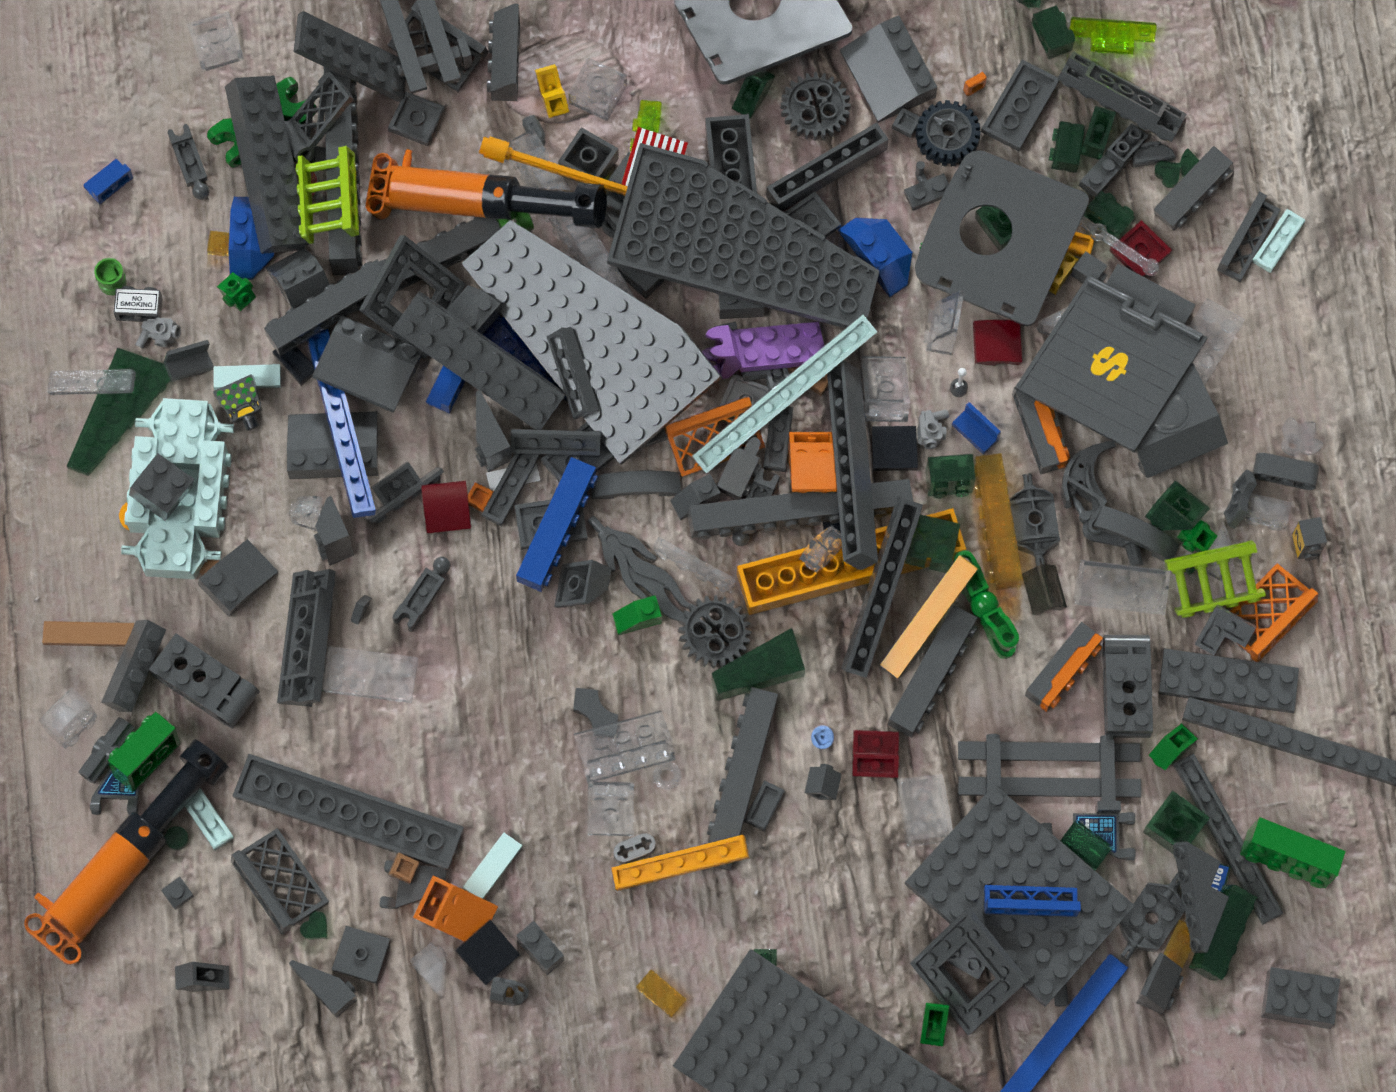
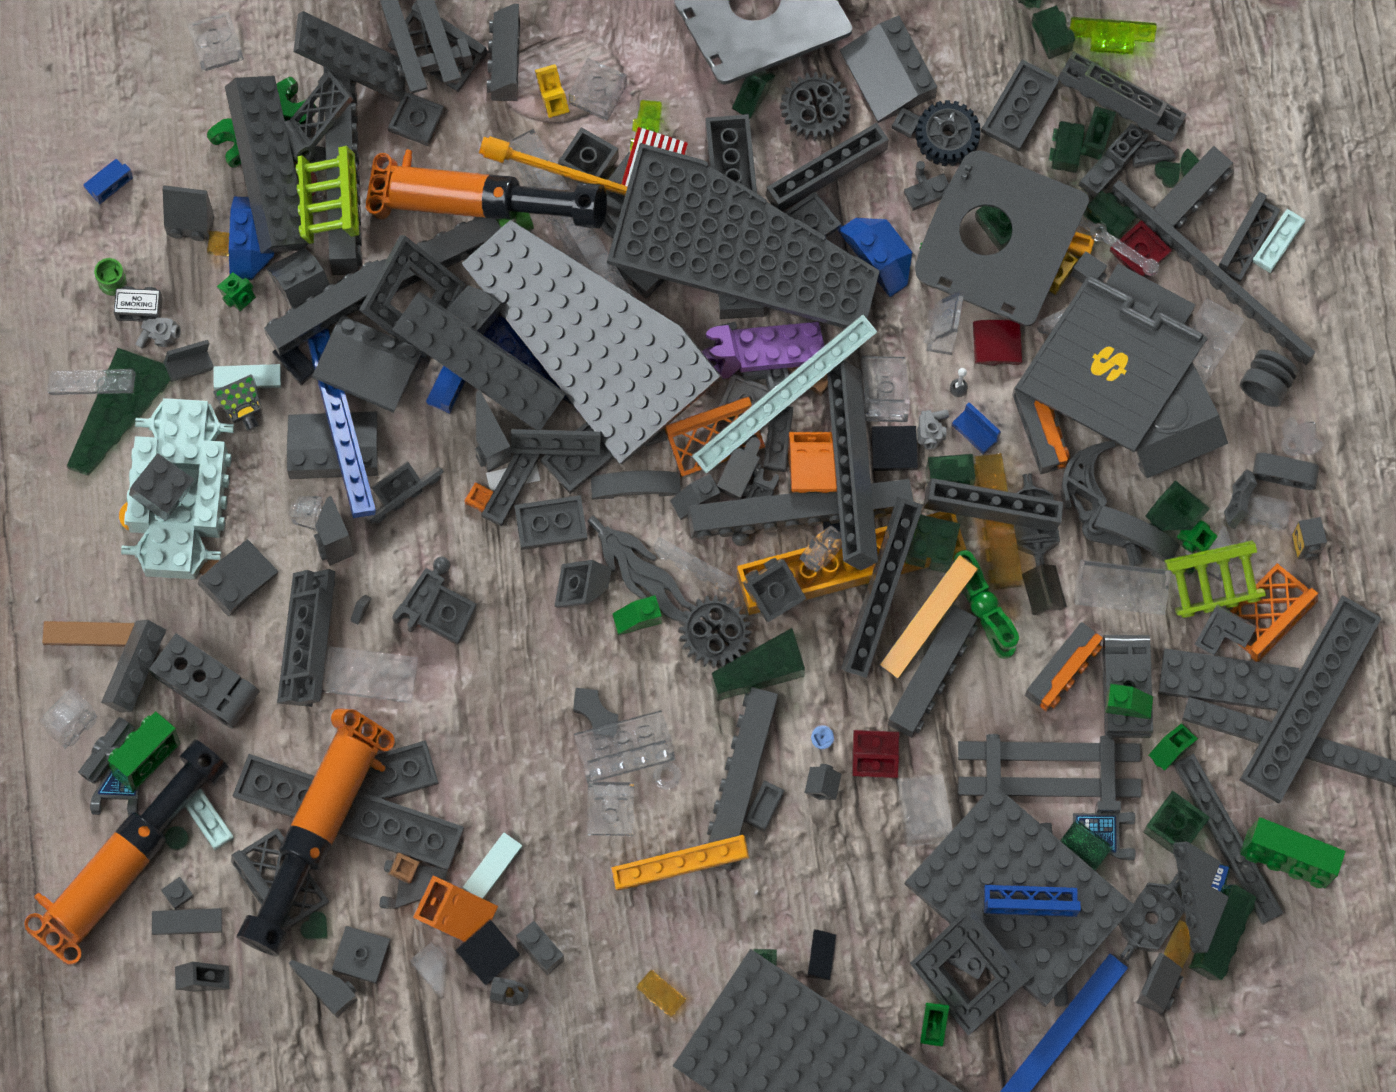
dark grey plate [167,124,210,200] -> none
dark red slope [421,481,471,533] -> none
blue brick [516,457,598,592] -> none
dark grey piece [522,115,546,152] -> none
dark grey slope [547,327,599,419] -> none
light grey beam [614,833,656,864] -> none
orange tile [963,71,987,96] -> none
dark grey brick [1261,967,1340,1029] -> none
none -> dark grey tile [152,908,222,935]
none -> dark grey slope [162,185,214,241]
none -> piece [237,708,395,957]
none -> dark grey tile [359,740,439,800]
none -> dark grey plate [417,583,477,645]
none -> dark grey plate [742,558,806,622]
none -> black slope [807,929,836,980]
none -> dark grey brick [924,478,1063,532]
none -> green slope [1105,684,1153,719]
none -> dark grey plate [1111,180,1315,365]
none -> dark grey plate [1239,595,1381,804]
none -> dark grey wheel [1240,349,1298,407]

